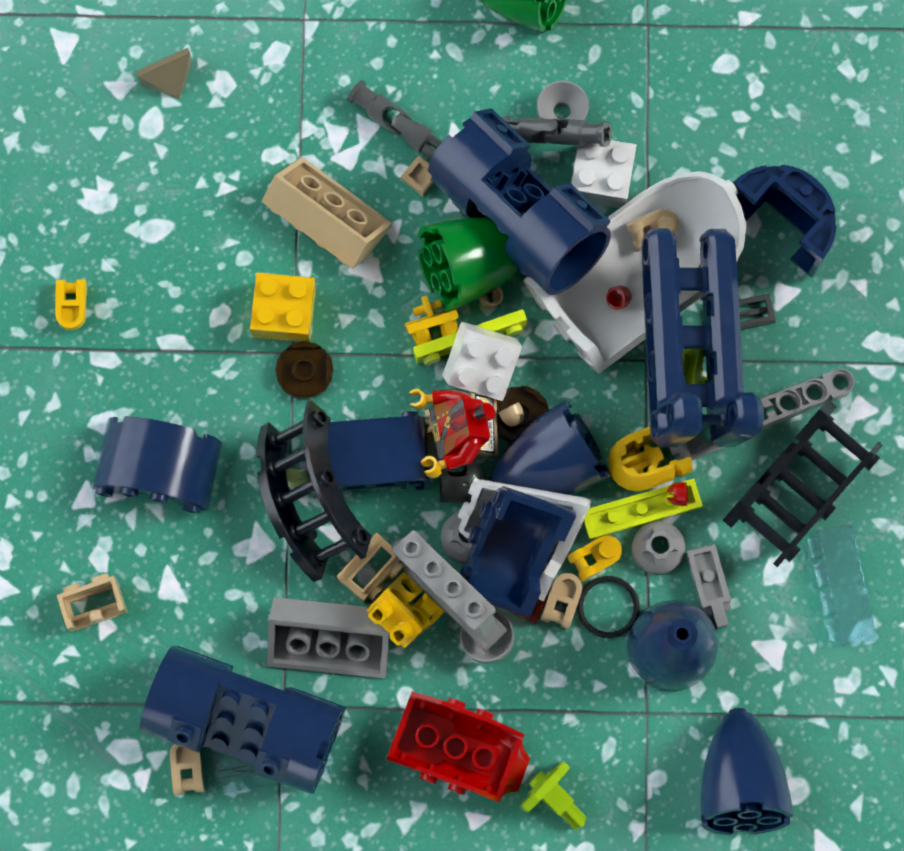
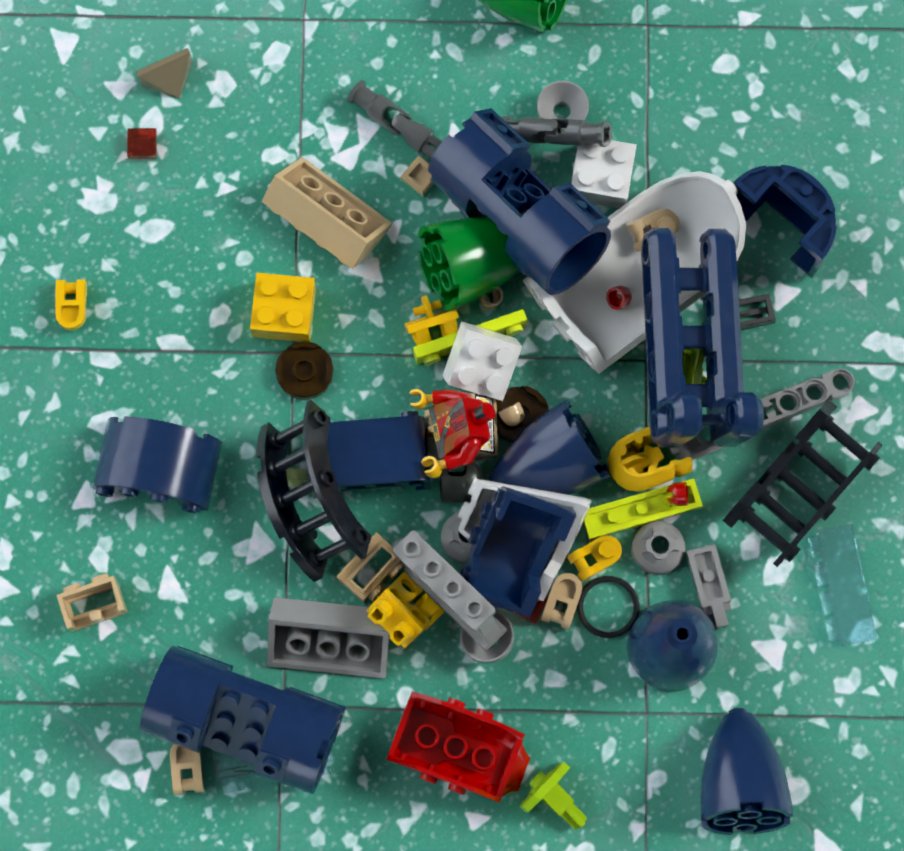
none -> clear red tile [127,128,157,159]

